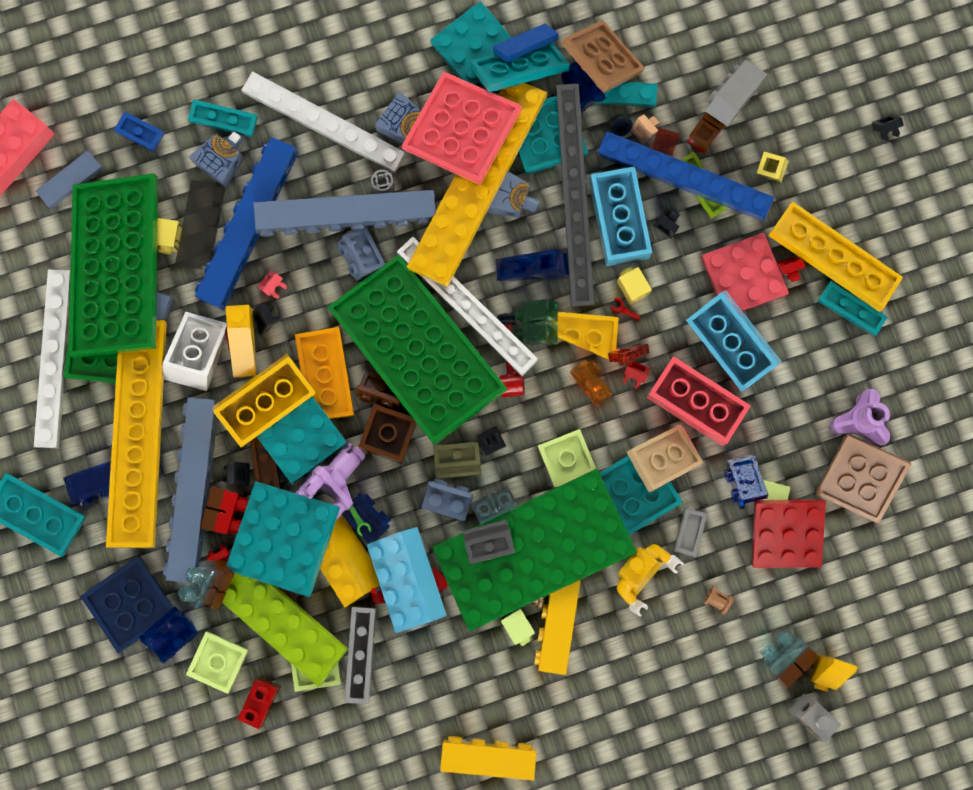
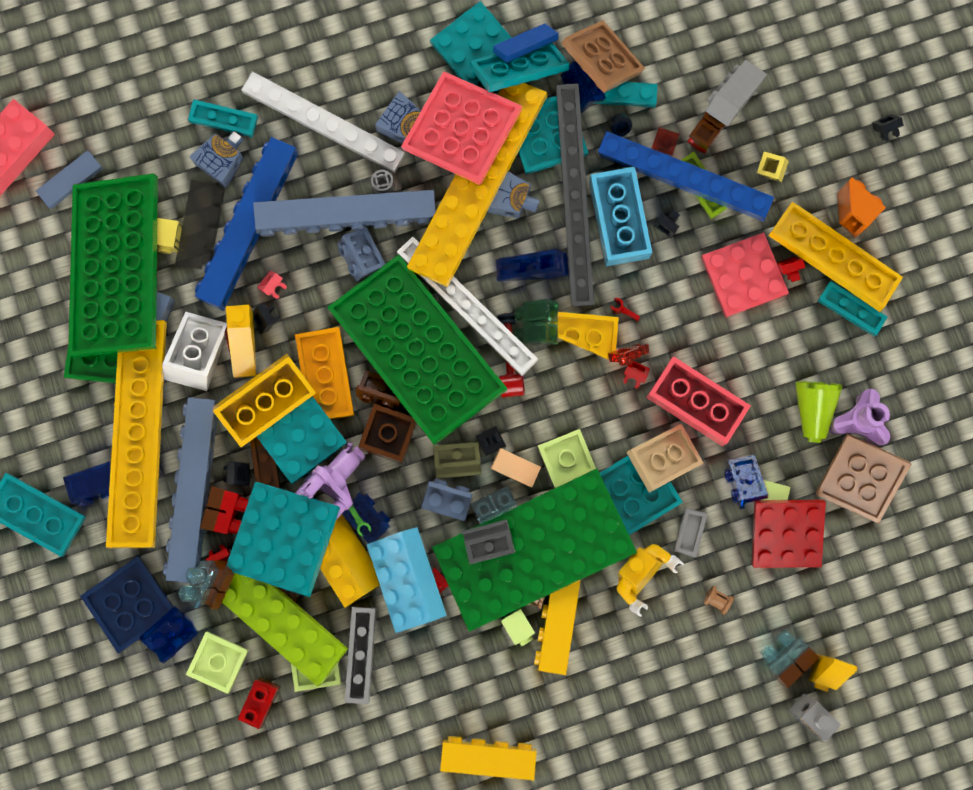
white plate [34,270,70,449] -> none
blue plate [114,111,165,152] -> none
red hand [369,588,385,606] -> none
clear orange hinge [570,359,613,407] -> none
light yellow brick [617,267,652,305] -> none
light nougat tile [631,114,660,146] -> none
medium azure brick [686,291,782,392] -> none
none -> light nougat tile [490,448,541,488]
none -> lime cone [795,381,842,443]
none -> orange slope [837,177,886,238]

